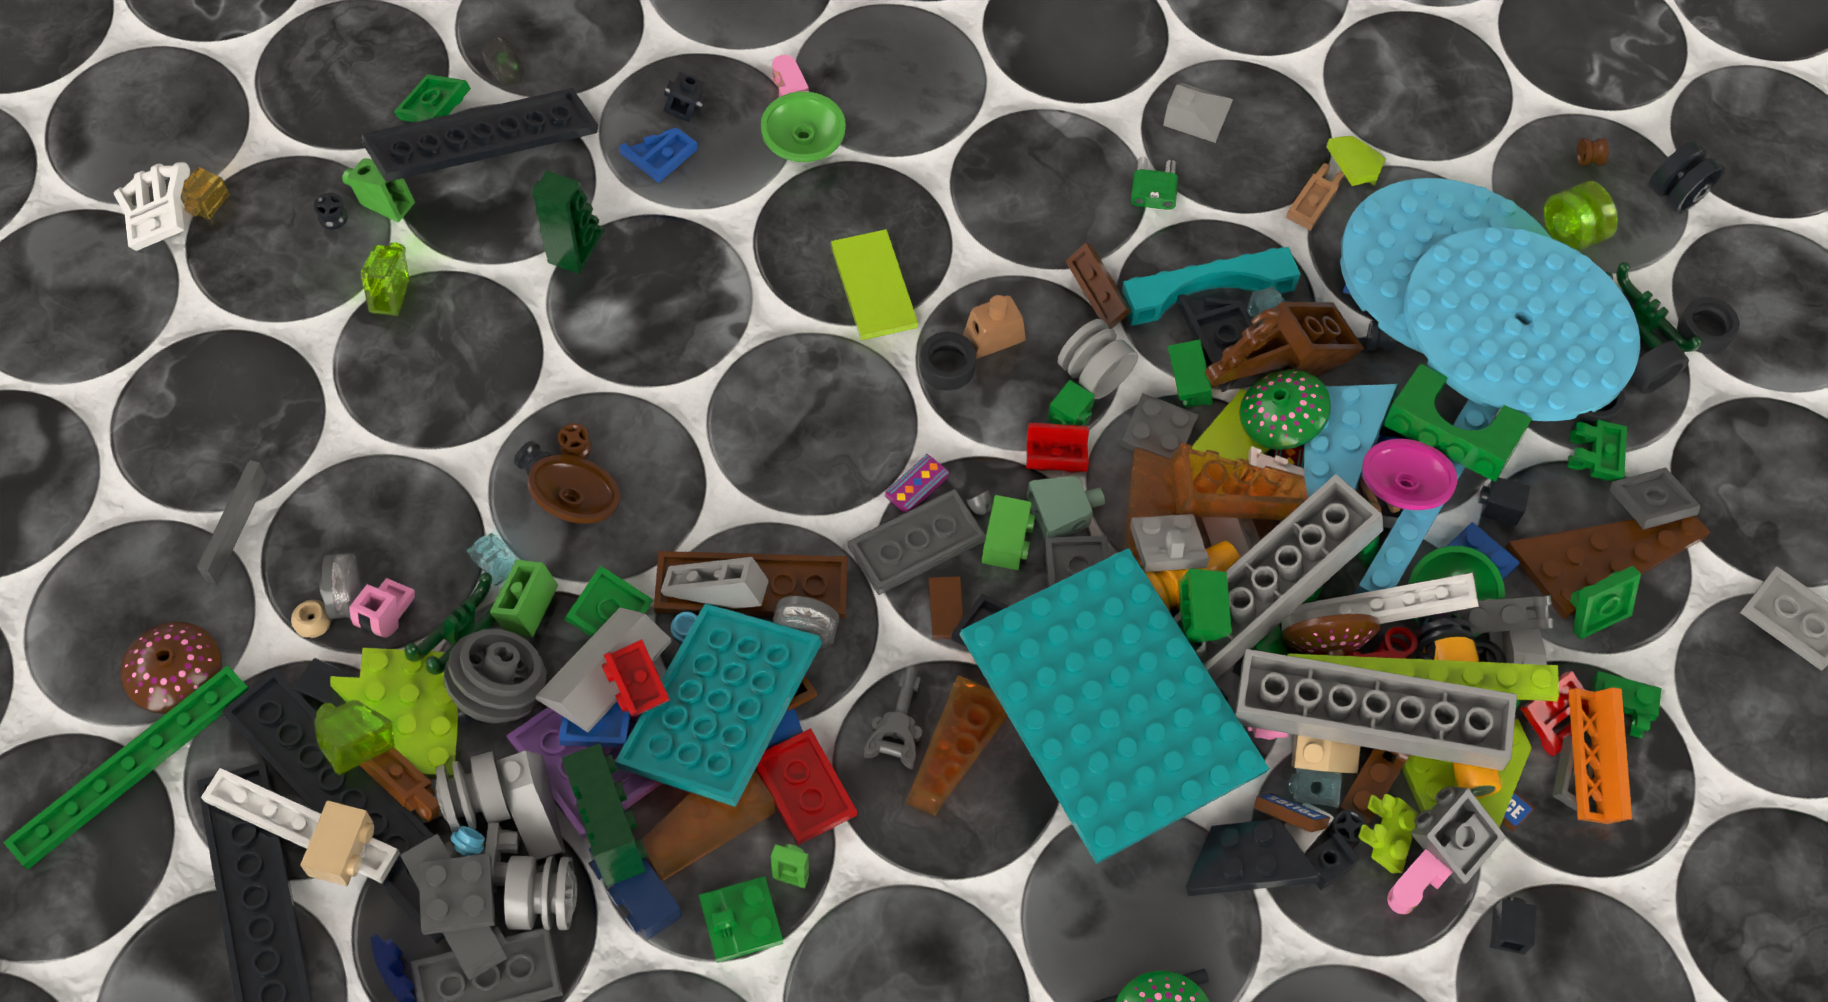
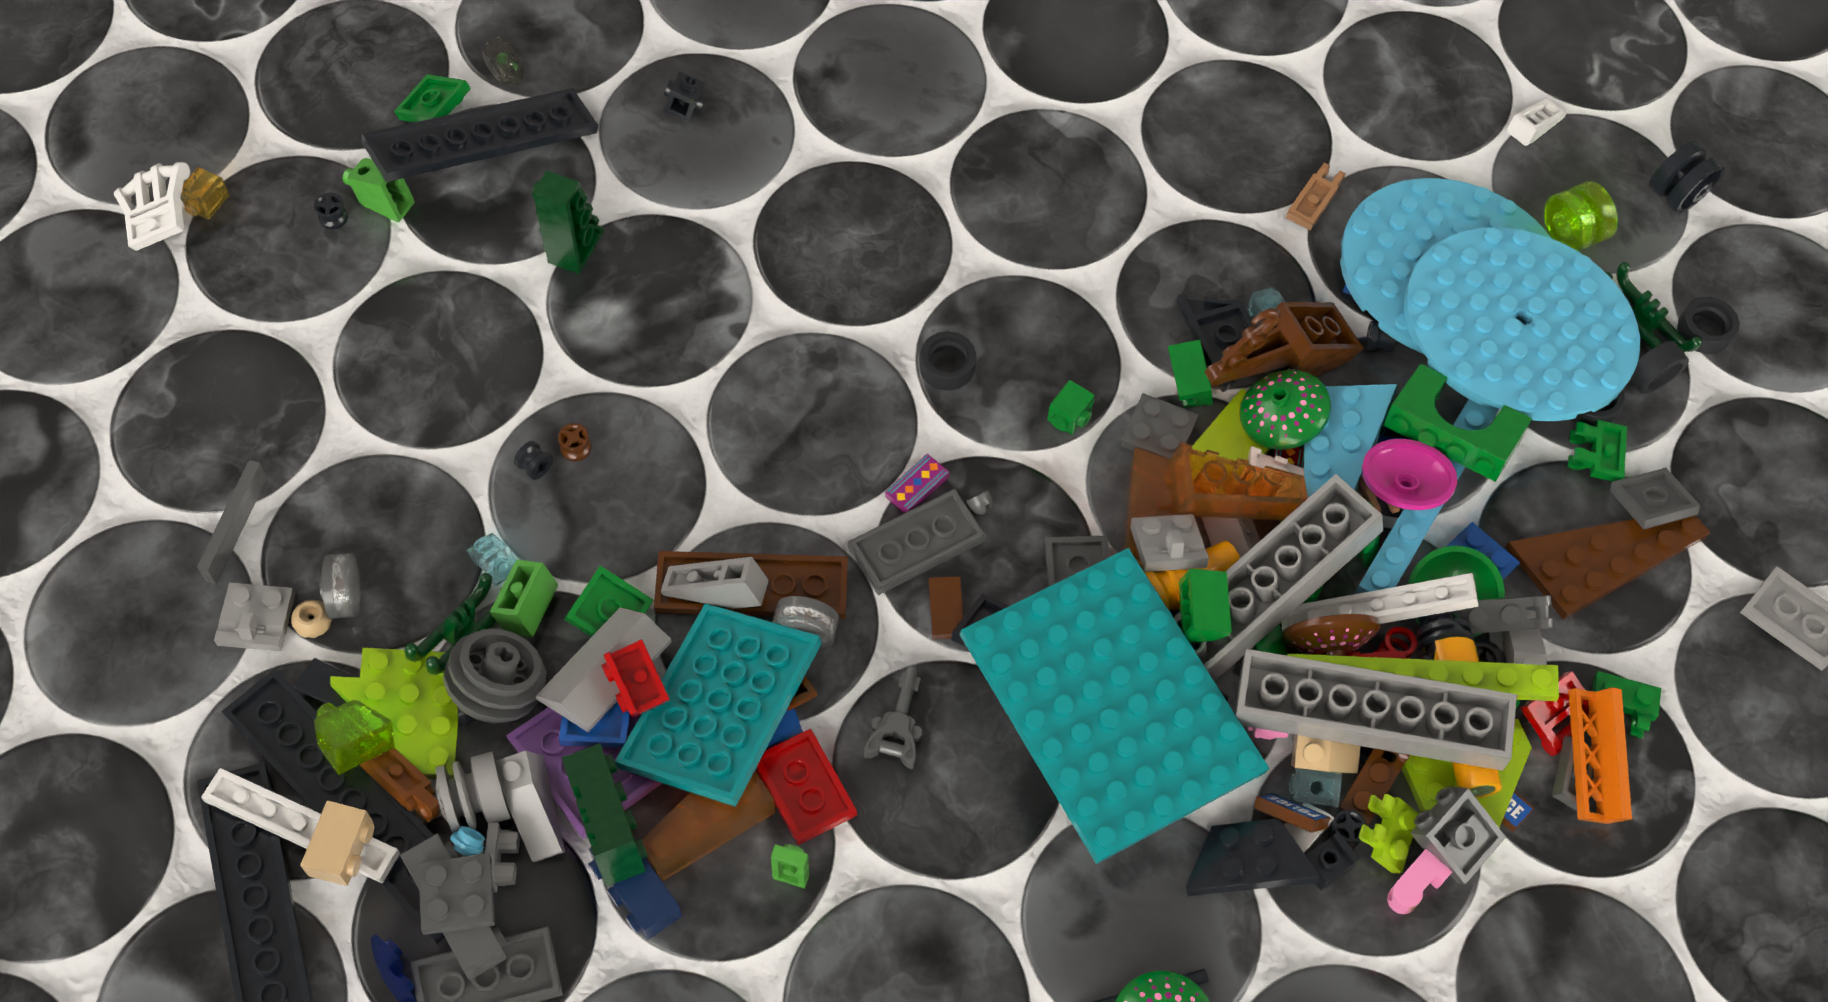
green plate [3,665,249,870] -> none
reddish brown dish [120,622,222,714] -> none
bright pink brick [349,578,415,638] -> none
clear neon green torso [360,242,409,316] -> none
light grey wheel [504,856,577,930] -> none
reddish brown dish [527,455,620,524] -> none
blue wing [619,128,698,183] -> none
medium azure plate [671,612,698,643] -> none
green hinge [699,876,783,963] -> none
bright green dish [761,92,846,162] -> none
bright pink leg [772,55,809,97] -> none
lime tile [831,229,918,341] -> none
clear orange wedge [905,676,1008,816] -> none
medium nougat torso [963,295,1026,359] -> none
bright green brick [982,495,1035,570] -> none
red bracket [1026,423,1089,473] -> none
sand green torso [1027,476,1105,540] -> none
light grey wheel [1057,319,1138,399] -> none
reddish brown plate [1065,243,1132,329] -> none
teal arch [1121,246,1301,326] -> none
green piece [1131,157,1178,210] -> none
light grey slope [1163,82,1233,143] -> none
lime slope [1326,136,1386,186] -> none
black brick [1478,477,1530,526] -> none
black brick [1490,897,1537,955] -> none
green hinge [1570,566,1641,640] -> none
reddish brown wheel [1577,138,1609,166] -> none
none -> light grey hinge [214,582,296,651]
none -> white slope [1507,98,1567,146]

